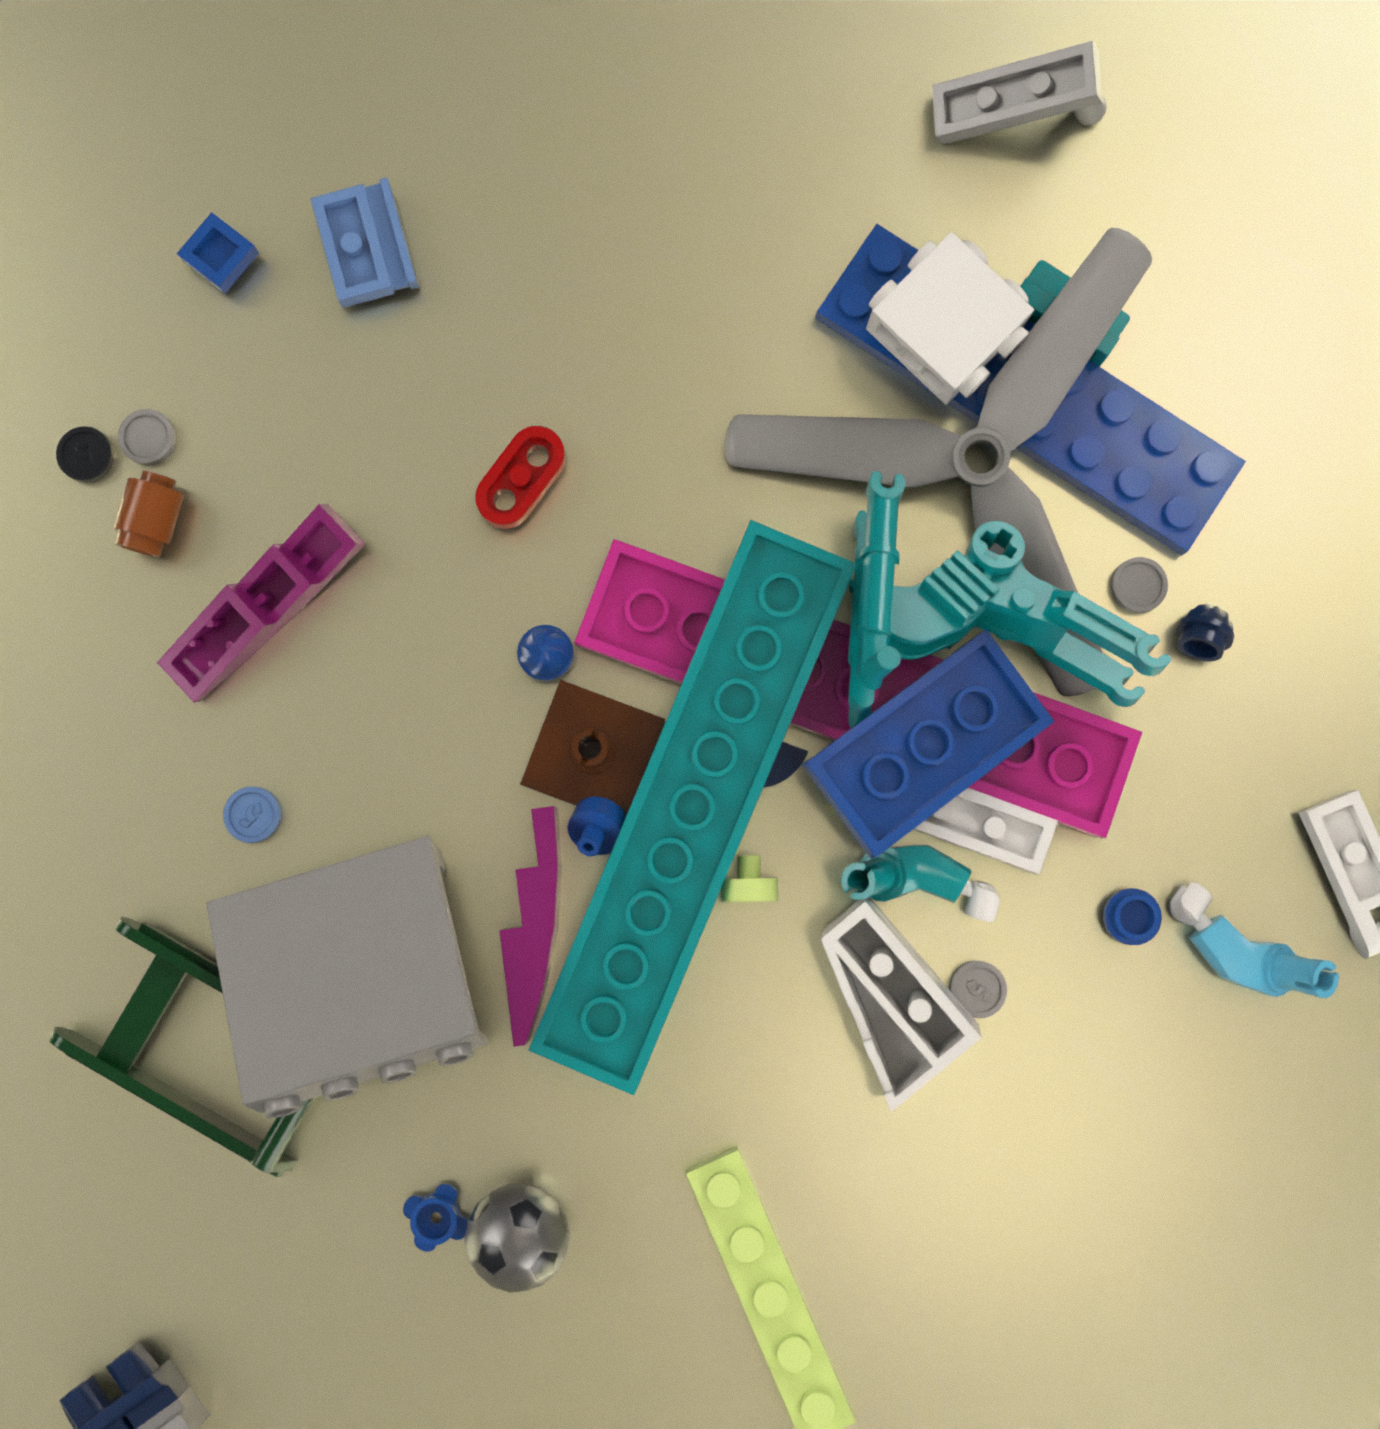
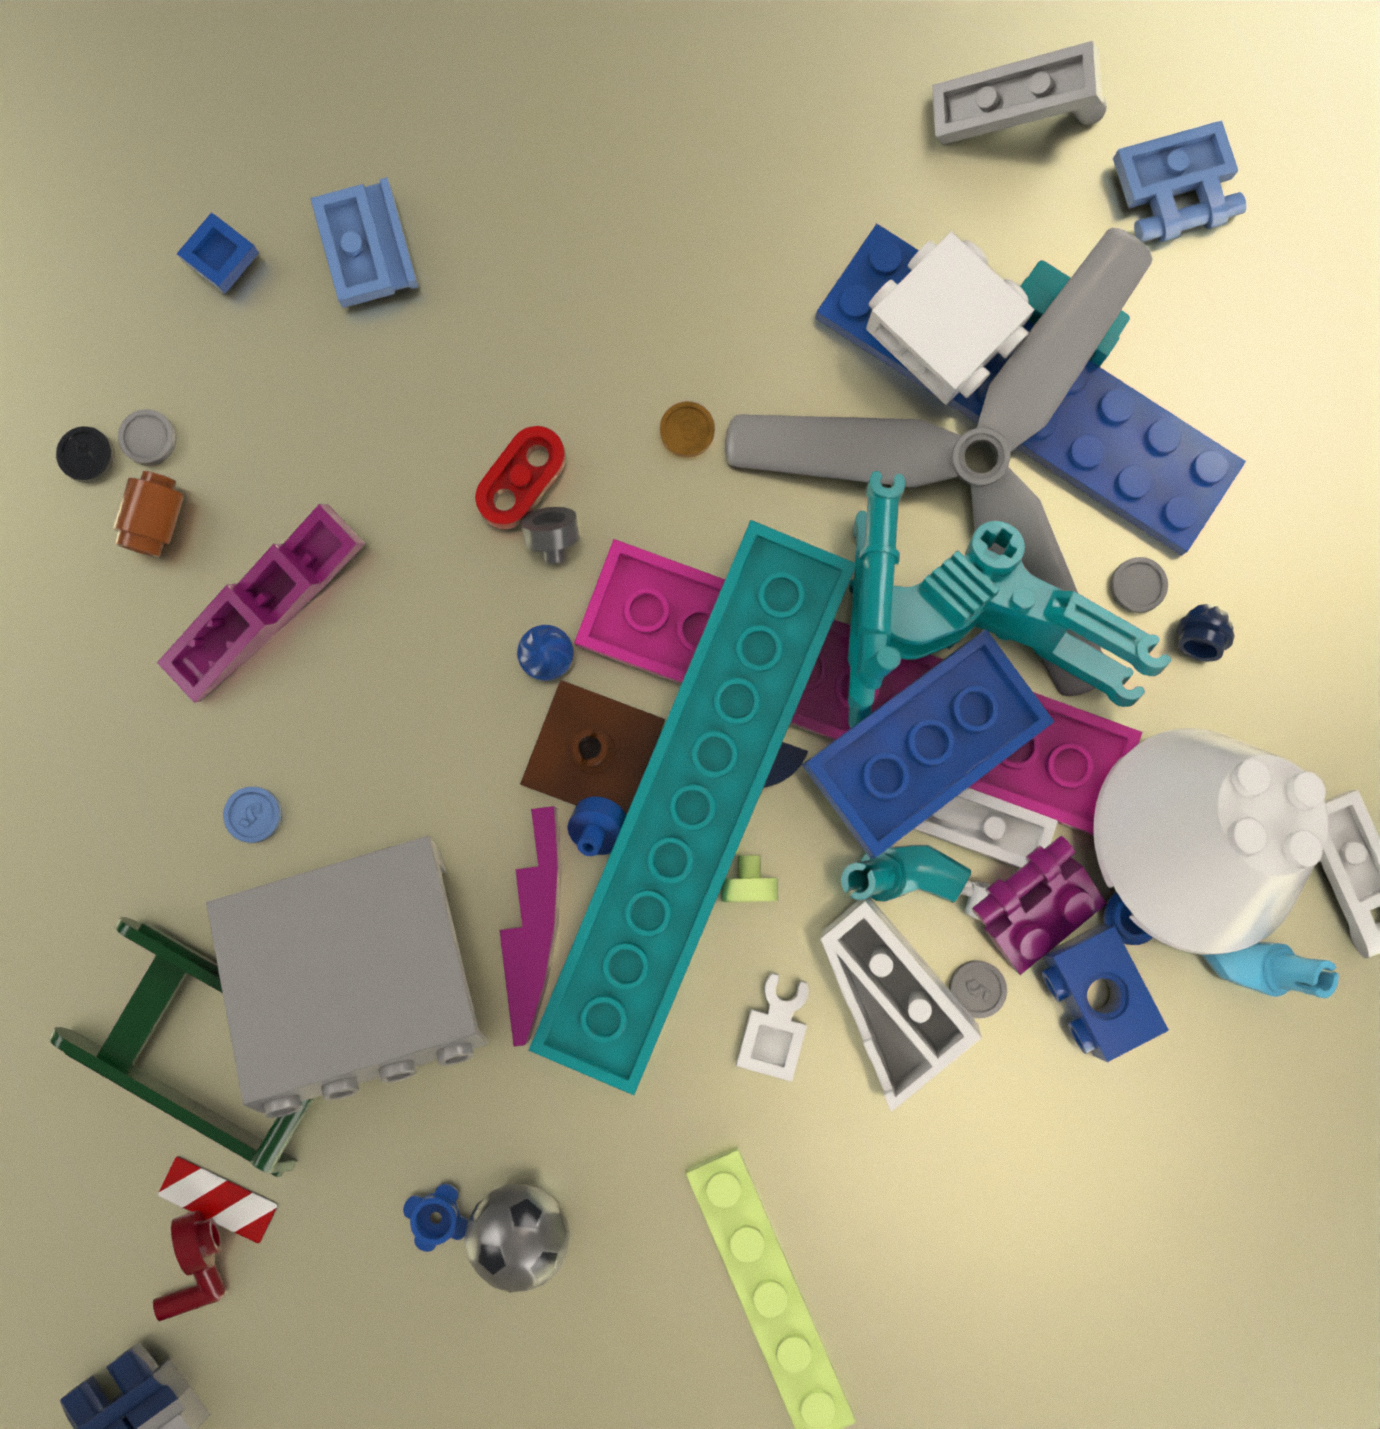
none -> dark red plate [153,1210,225,1322]
none -> sticker [158,1157,277,1244]
none -> dark grey tile [521,507,580,564]
none -> pearl gold piece [660,401,715,458]
none -> white plate [736,972,809,1082]
none -> magenta plate [972,836,1107,975]
none -> blue brick [1041,924,1169,1062]
none -> white cone [1093,728,1328,955]
none -> medium blue plate [1113,120,1247,242]

